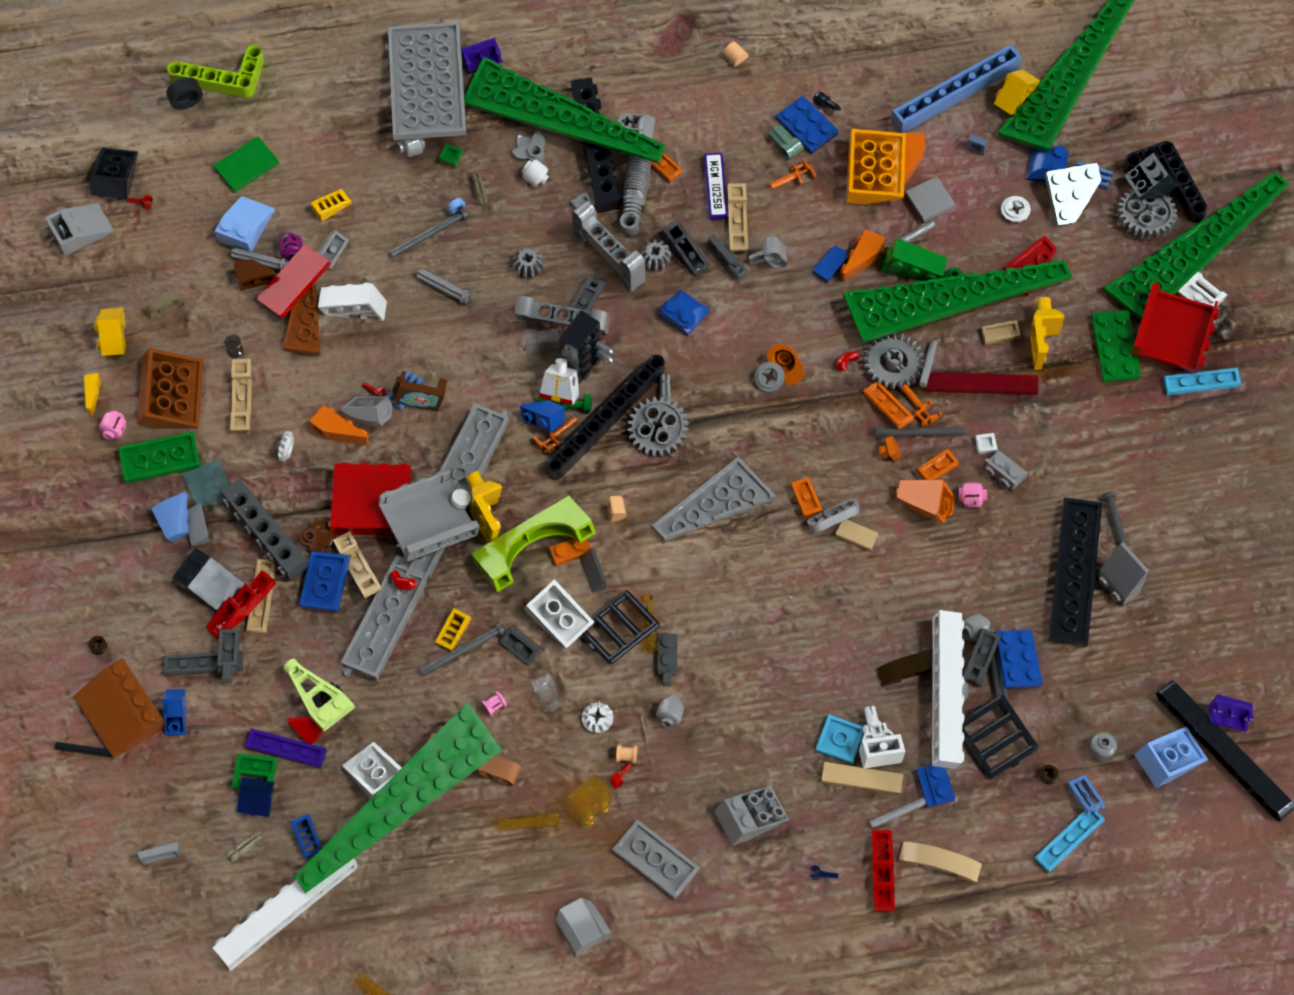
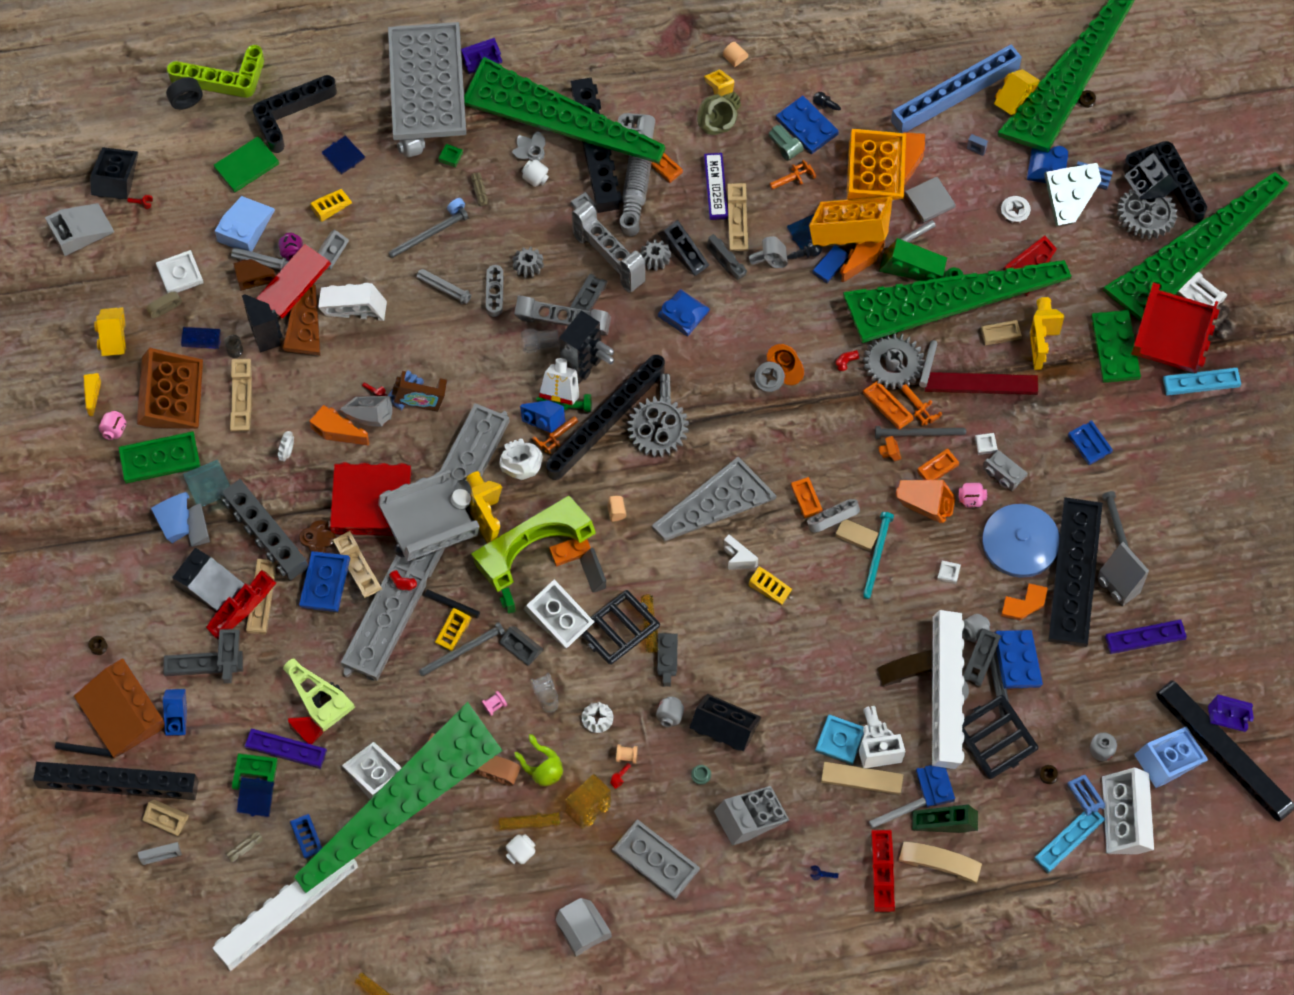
none -> black brick [33,761,199,800]
none -> tan slope [142,800,189,836]
none -> white plate [156,250,204,293]
none -> clear blue plate [181,327,221,349]
none -> black slope [241,294,283,353]
none -> black beam [253,75,337,153]
none -> clear blue piece [322,135,365,175]
none -> black bar [424,589,480,619]
none -> light grey beam [486,265,504,317]
none -> white helmet [499,439,543,480]
none -> green plate [499,587,516,614]
none -> white head [506,834,536,864]
none -> lime hair [514,734,563,787]
none -> black slope [689,694,761,751]
none -> sand green plate [691,765,711,785]
none -> olive helmet [697,92,741,135]
none -> yellow slope [704,69,734,96]
none -> white slope [724,535,758,570]
none -> yellow slope [749,566,792,605]
none -> piece [787,214,814,250]
none -> black bar [787,243,822,259]
none -> light orange slope [809,196,892,246]
none -> teal bar [863,512,894,599]
none -> dark green slope [912,804,978,833]
none -> white tile [937,560,961,584]
none -> medium blue dish [982,504,1060,578]
none -> orange tile [1001,583,1048,621]
none -> blue plate [1068,420,1113,465]
none -> dark brown bush [1079,90,1096,108]
none -> white slope [1102,767,1154,854]
none -> dark purple tile [1105,619,1187,654]

